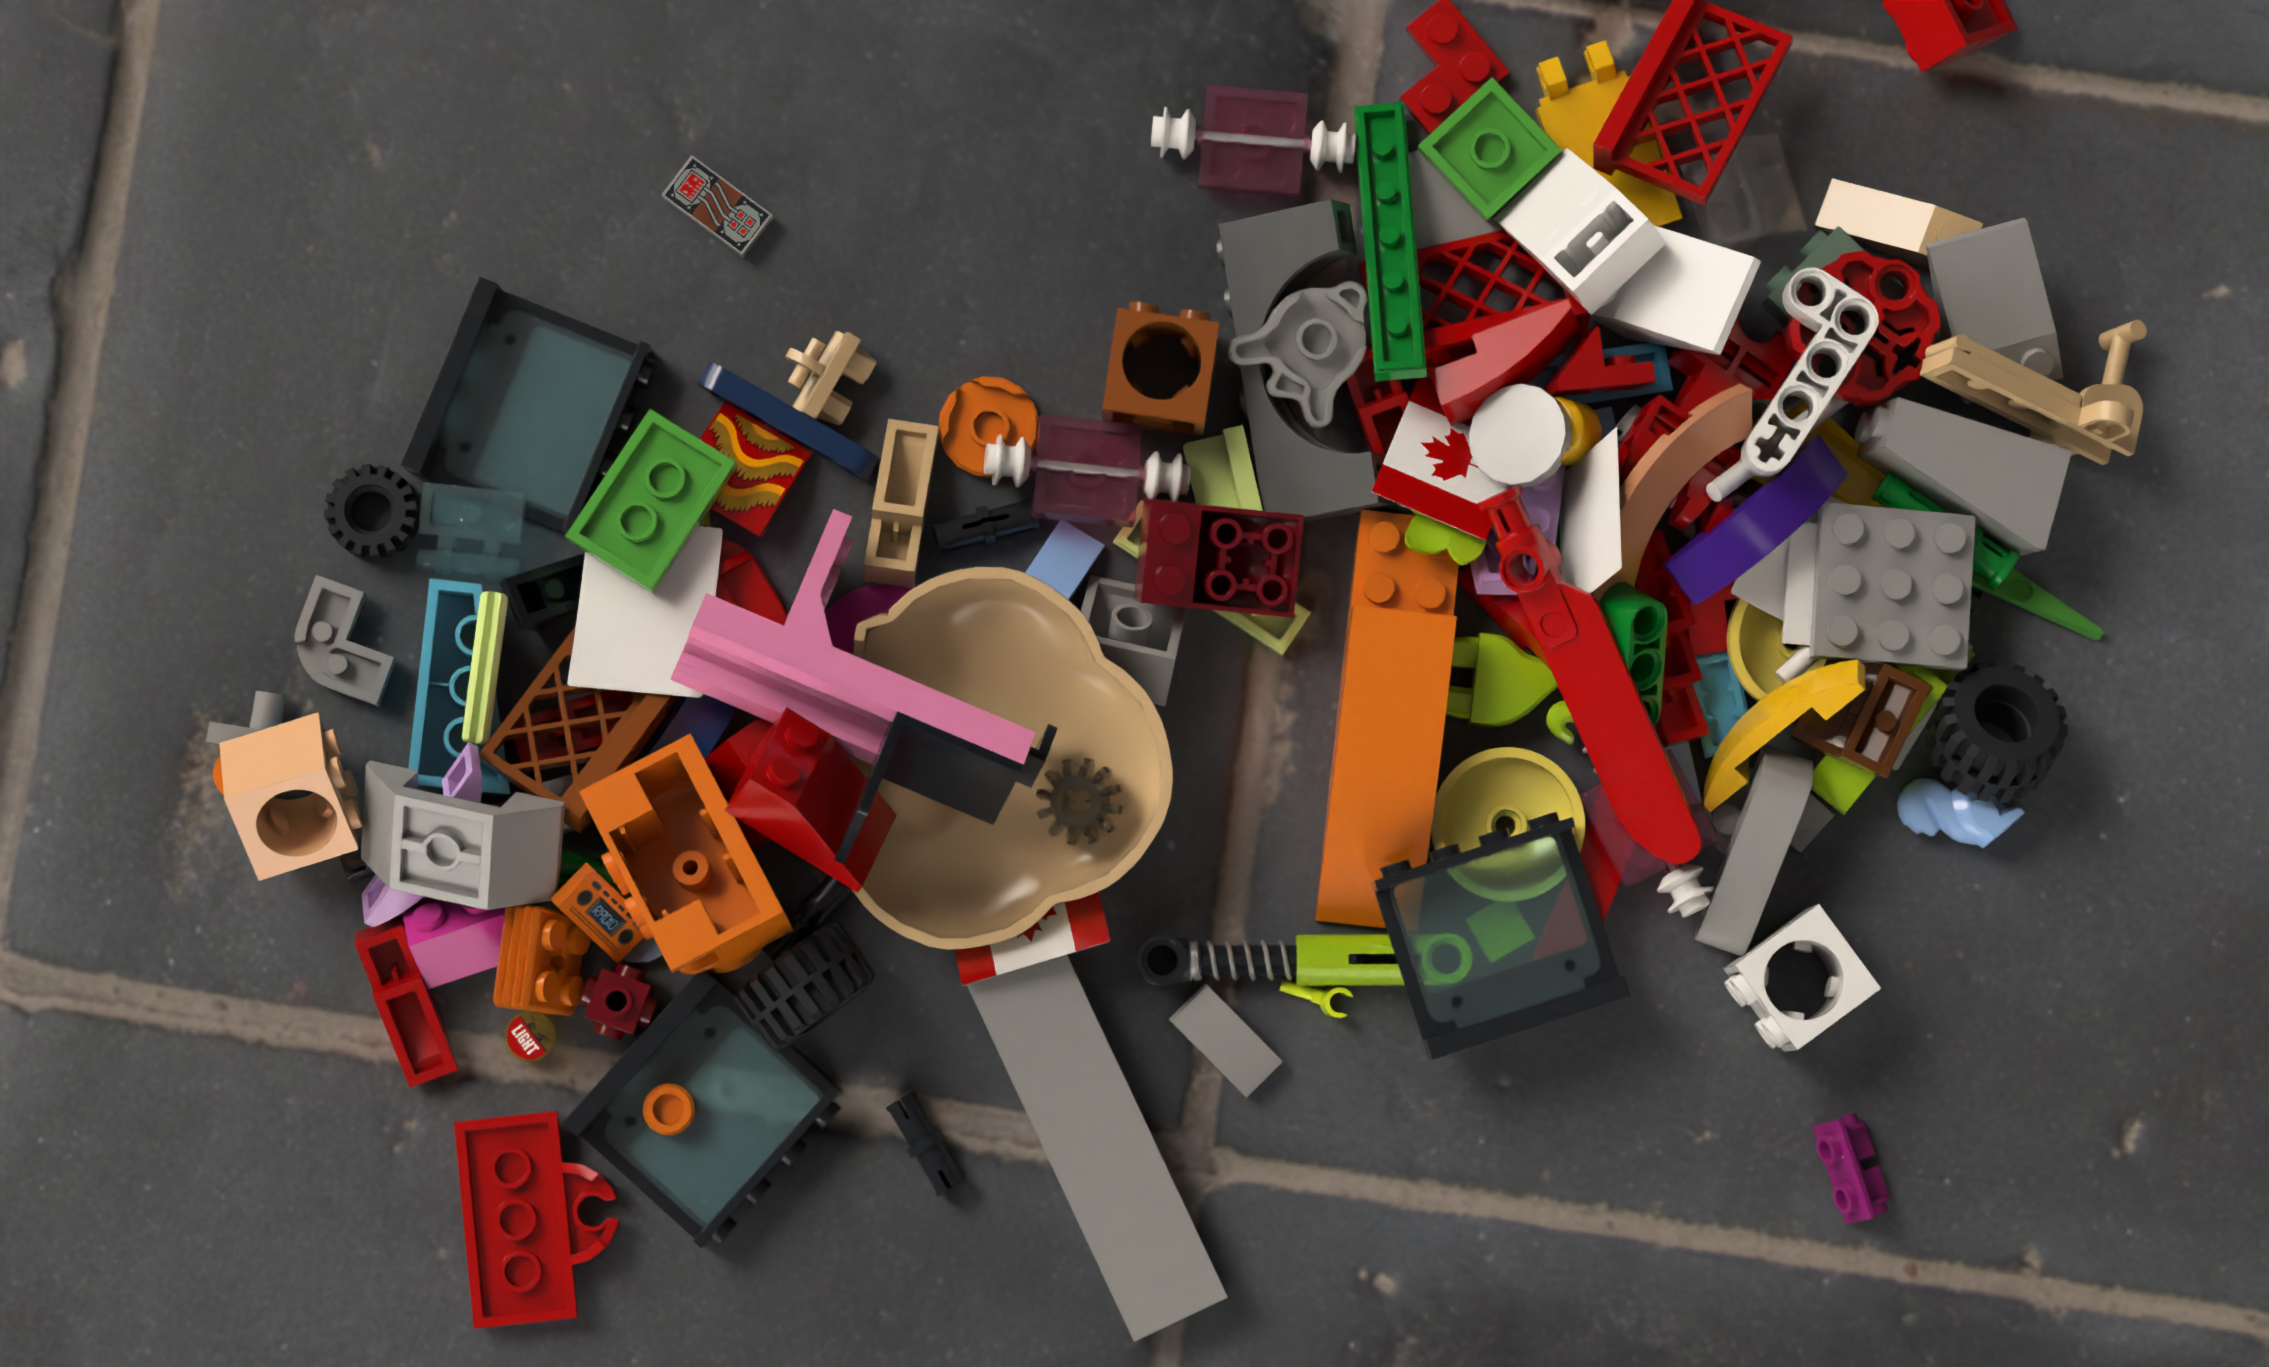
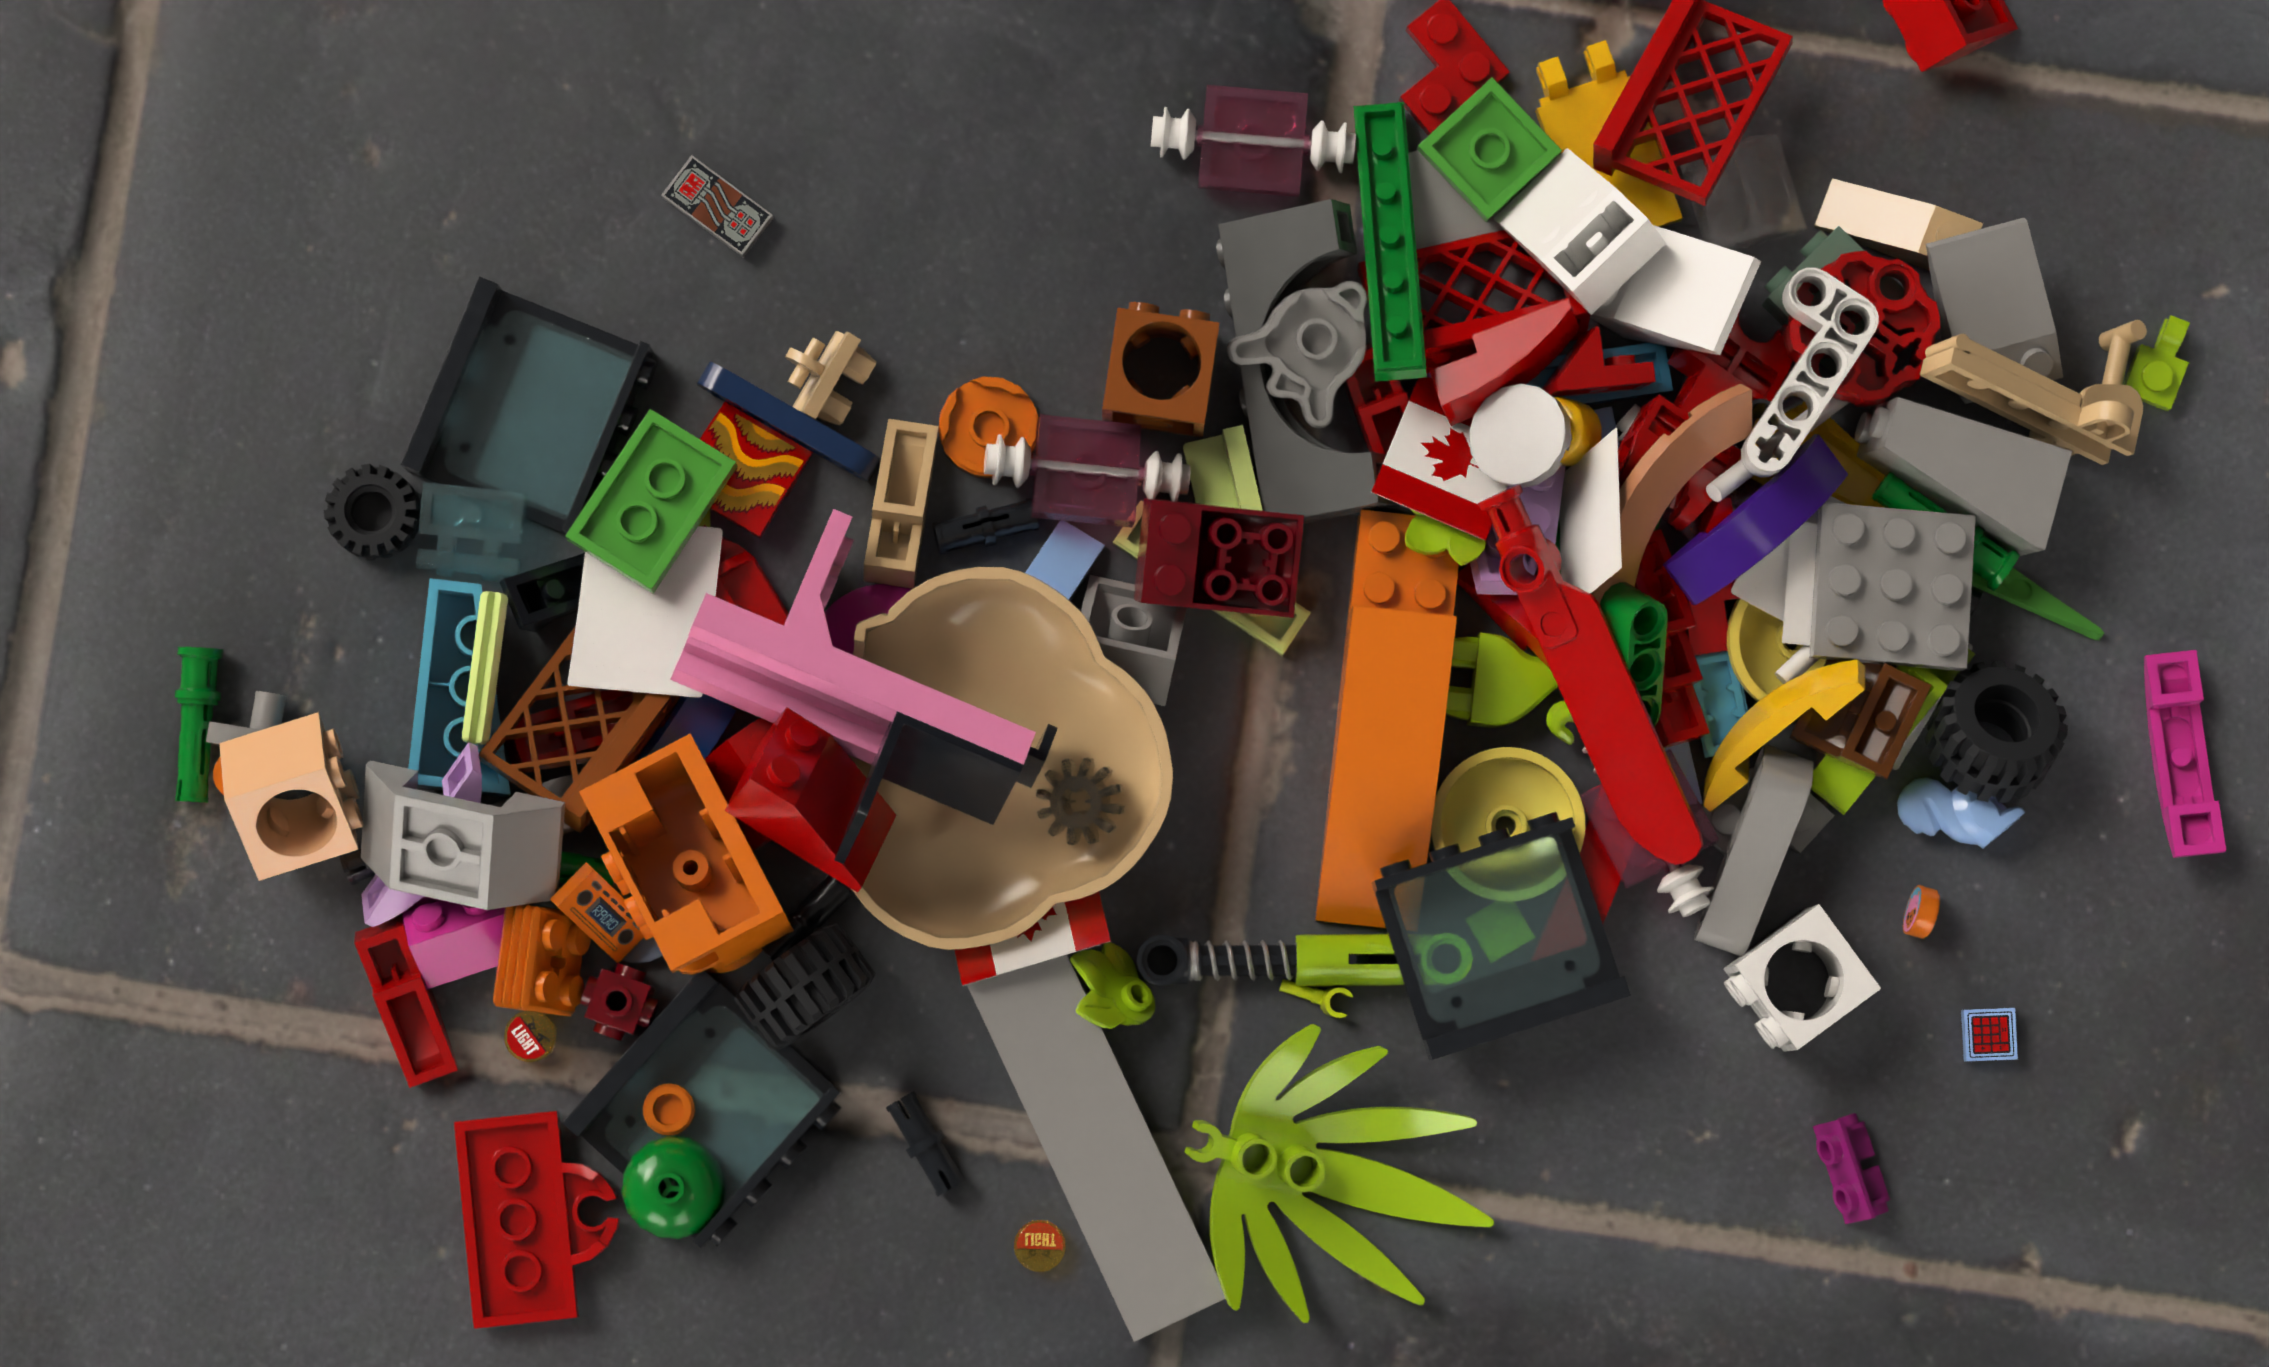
light grey plate [295,575,397,707] -> none
light grey slope [1168,983,1283,1098] -> none
none -> green pin [175,647,224,803]
none -> green cylinder [622,1136,725,1239]
none -> clear yellow tile [1014,1220,1066,1272]
none -> lime plate [1069,942,1155,1029]
none -> lime plant [1184,1024,1494,1323]
none -> orange tile [1903,885,1940,939]
none -> tile [1961,1008,2018,1062]
none -> lime plate [2123,315,2190,411]
none -> dark pink slope [2144,650,2226,858]

